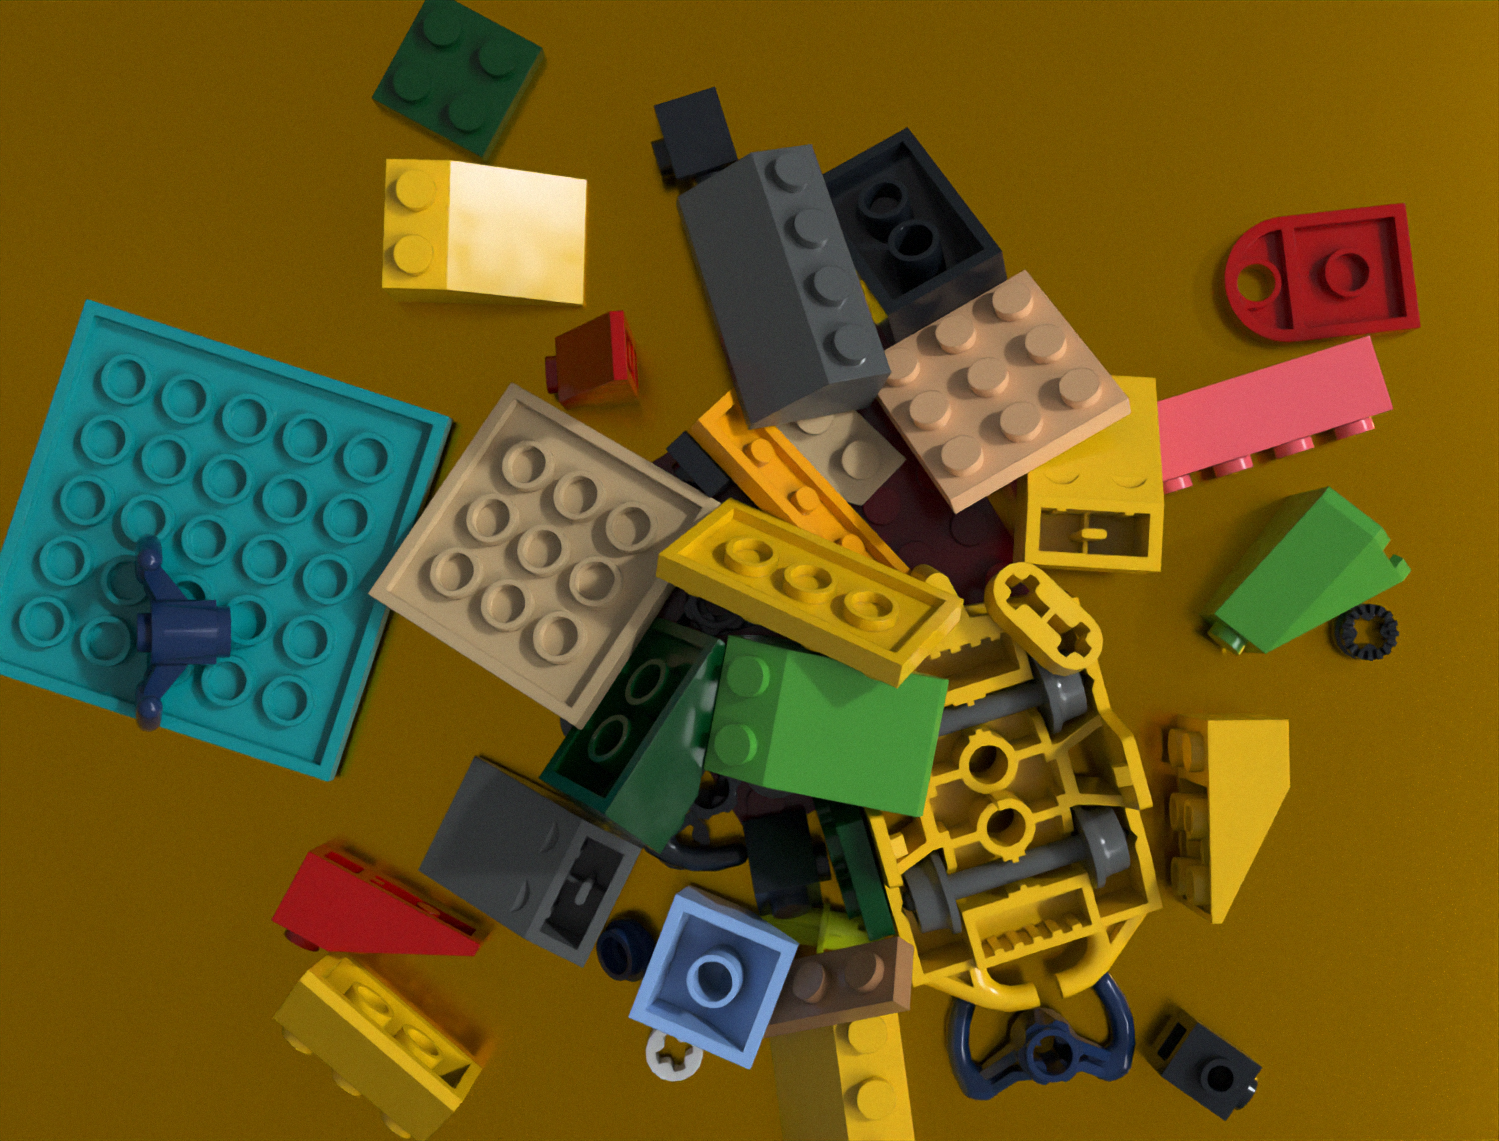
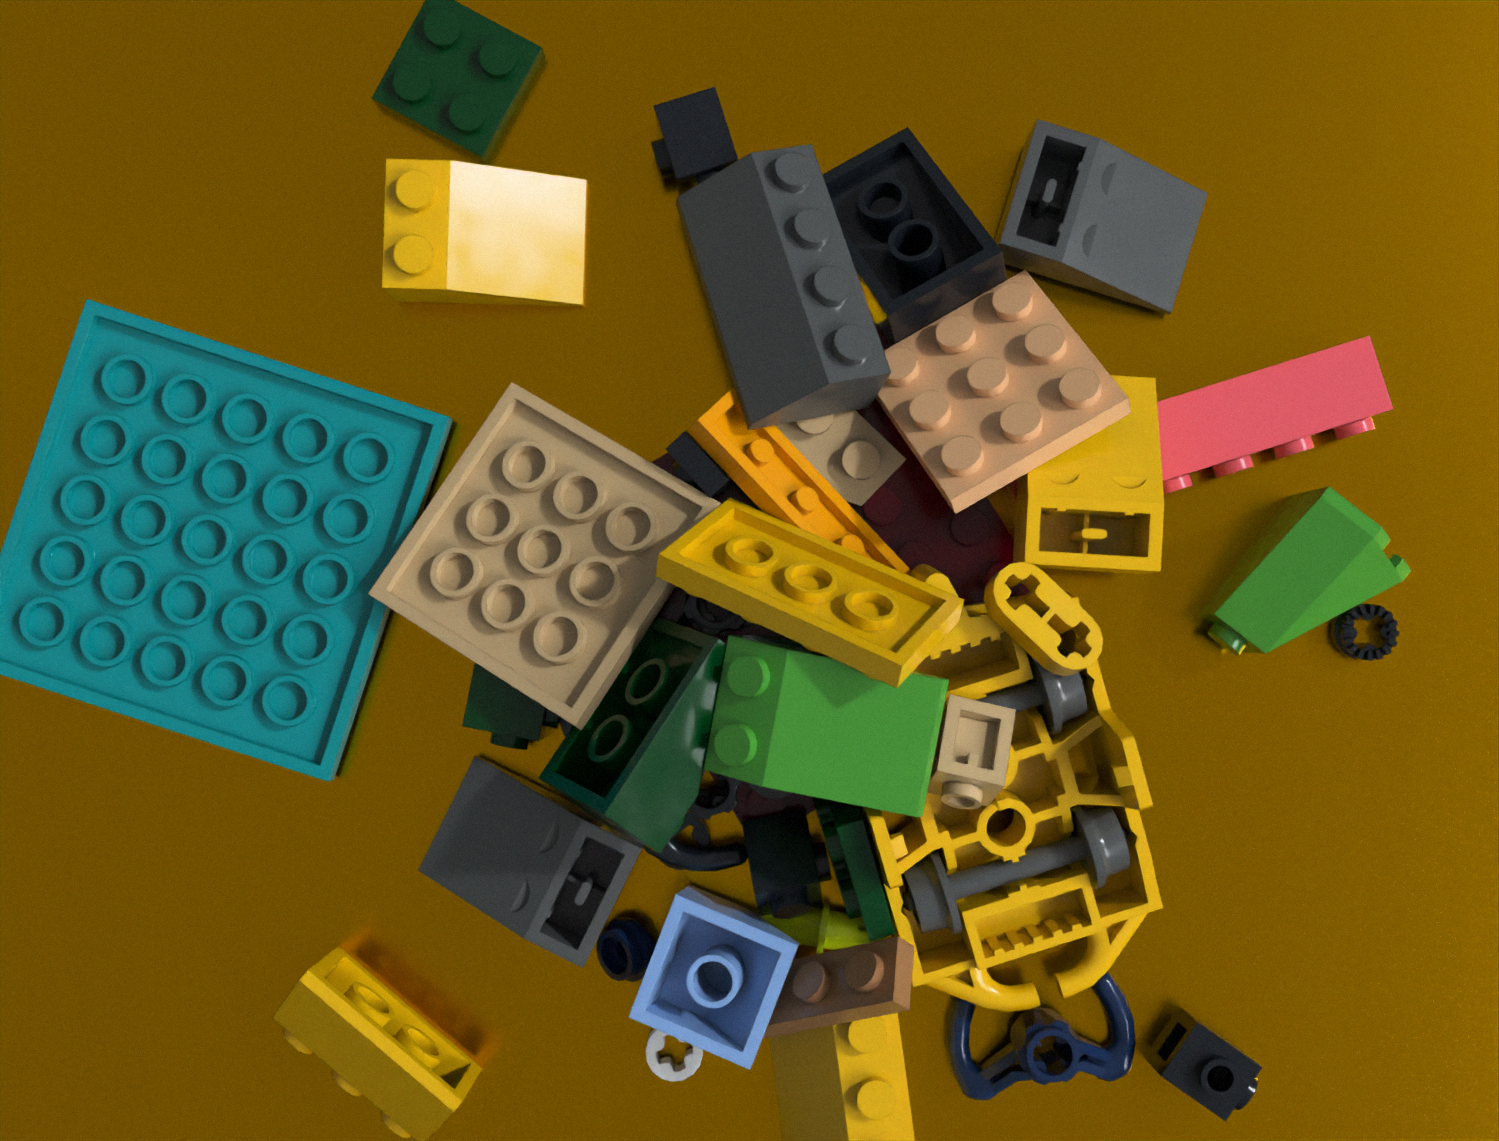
dark blue piece [135,534,231,732] -> none
red slope [271,844,489,956] -> none
red slope [545,310,640,410] -> none
yellow slope [1168,713,1290,924] -> none
red tile [1218,203,1421,346] -> none
none -> dark green brick [462,663,561,750]
none -> tan bracket [927,694,1016,809]
none -> dark grey slope [995,119,1208,314]

